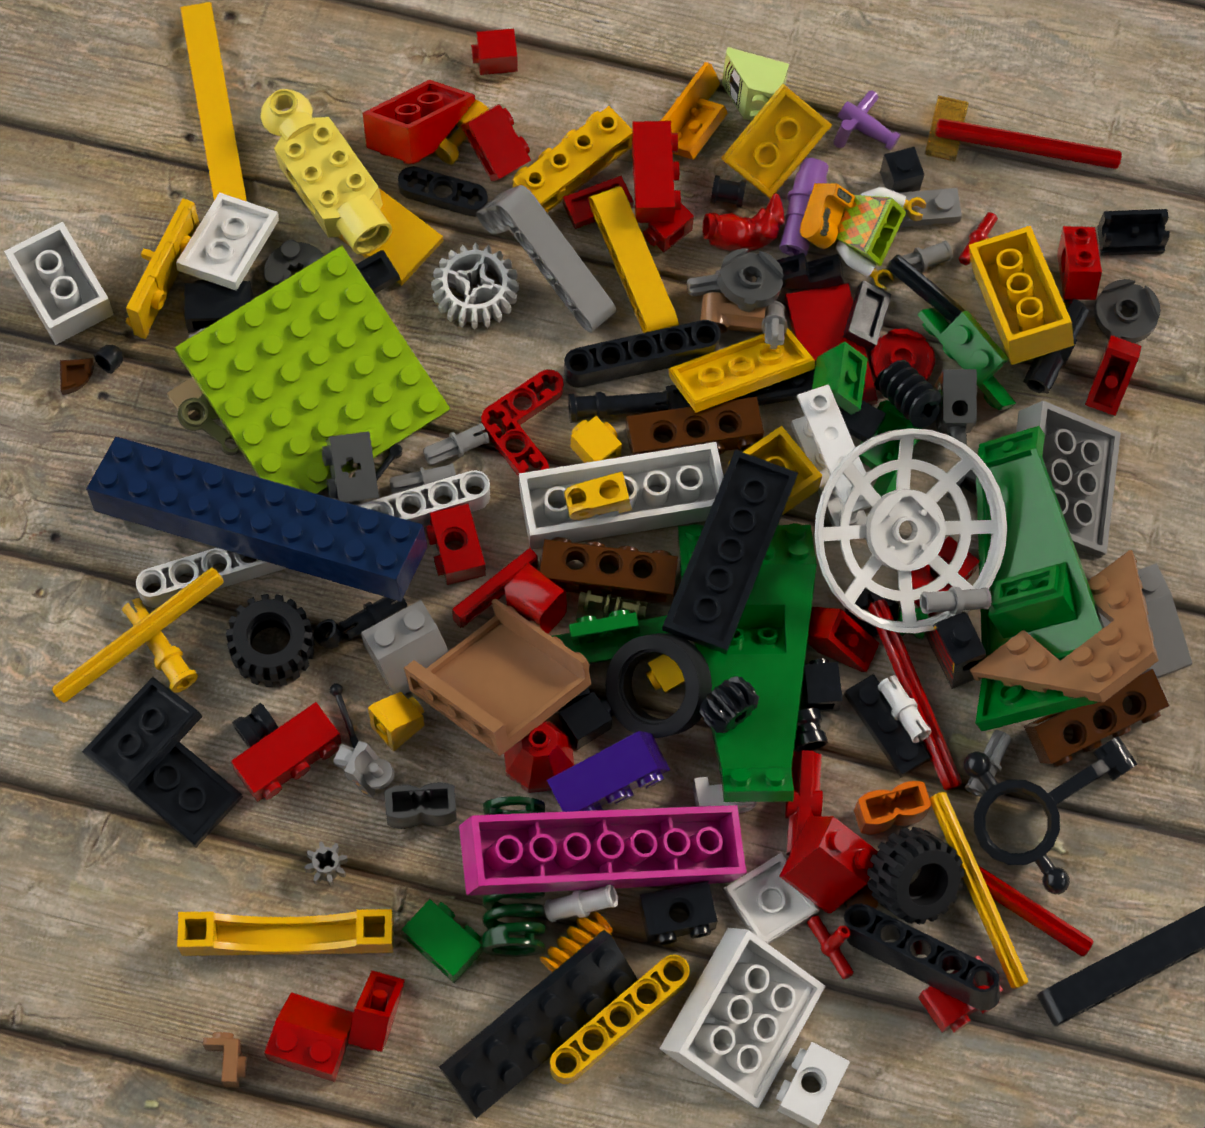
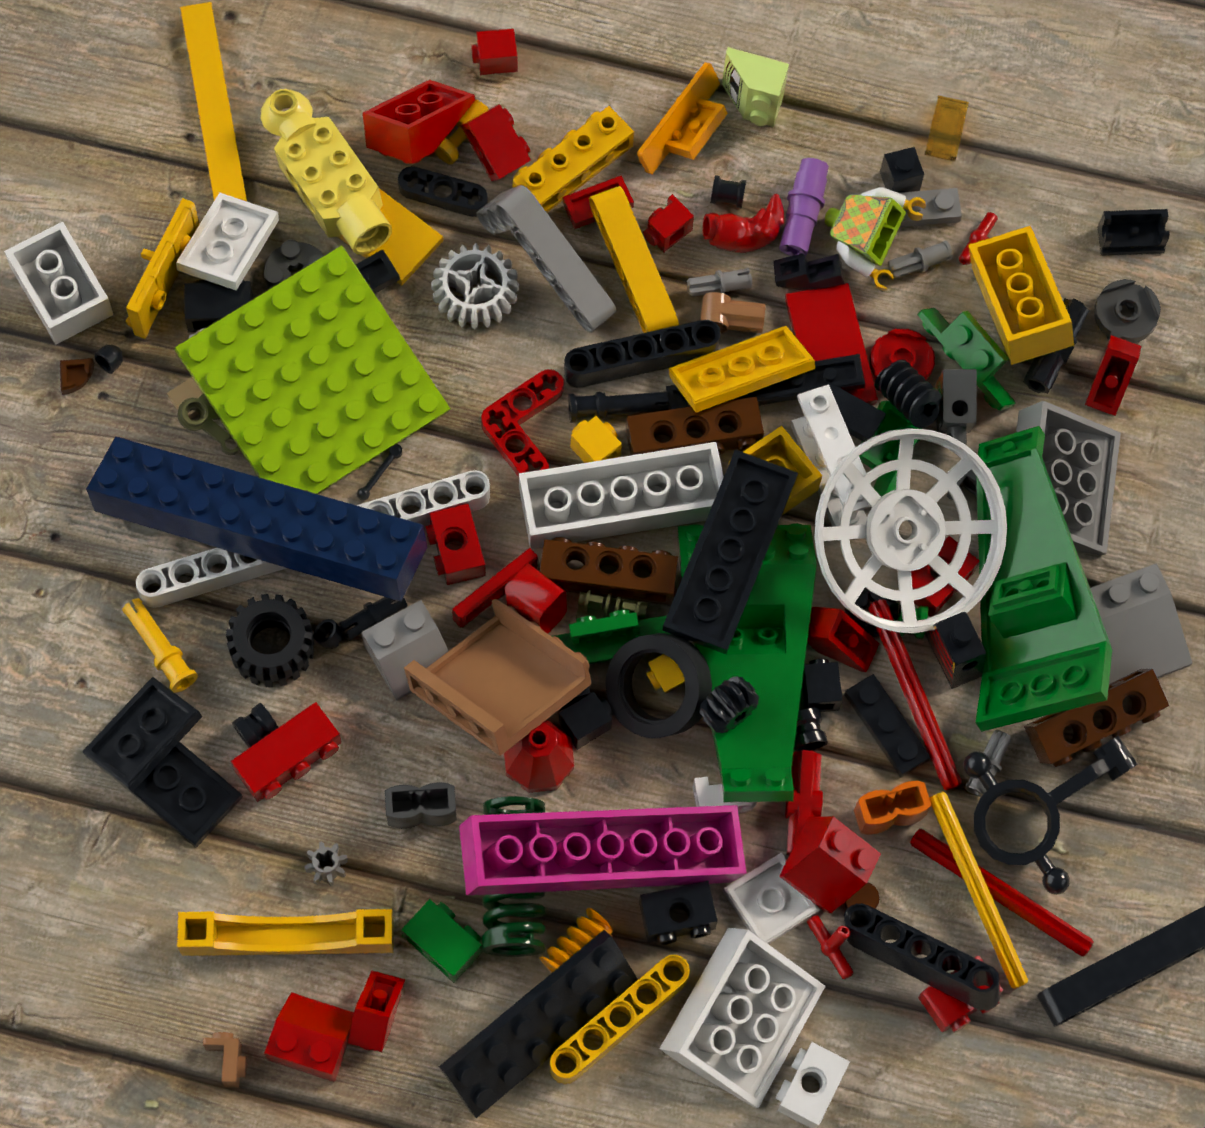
yellow axle [52,568,224,703] -> none
dark grey brick [322,431,379,504] -> none
black hinge [329,683,359,748] -> none
light grey hips [333,741,395,798] -> none
yellow slope [368,691,425,752] -> none
light grey axle [390,463,456,494] -> none
light grey axle [423,423,489,465] -> none
white pin [545,884,618,922] -> none
dark purple brick [547,731,670,812] -> none
yellow leg [564,471,632,520] -> none
red brick [632,121,681,223] -> none
dark grey plate [717,249,783,312] -> none
yellow tile [721,84,832,199] -> none
light grey axle [762,301,788,349] -> none
light orange leg [800,183,855,249] -> none
green panel [812,342,868,415] -> none
medium lavender piece [833,90,901,151] -> none
tile [843,280,891,351] -> none
black tyre [867,827,964,925] -> none
white pin [878,675,932,743] -> none
black axle [887,255,966,323] -> none
light grey pin [920,587,991,614] -> none
red axle [935,118,1122,169] -> none
medium nougat wing [970,549,1158,703] -> none
red brick [1057,226,1102,300] -> none

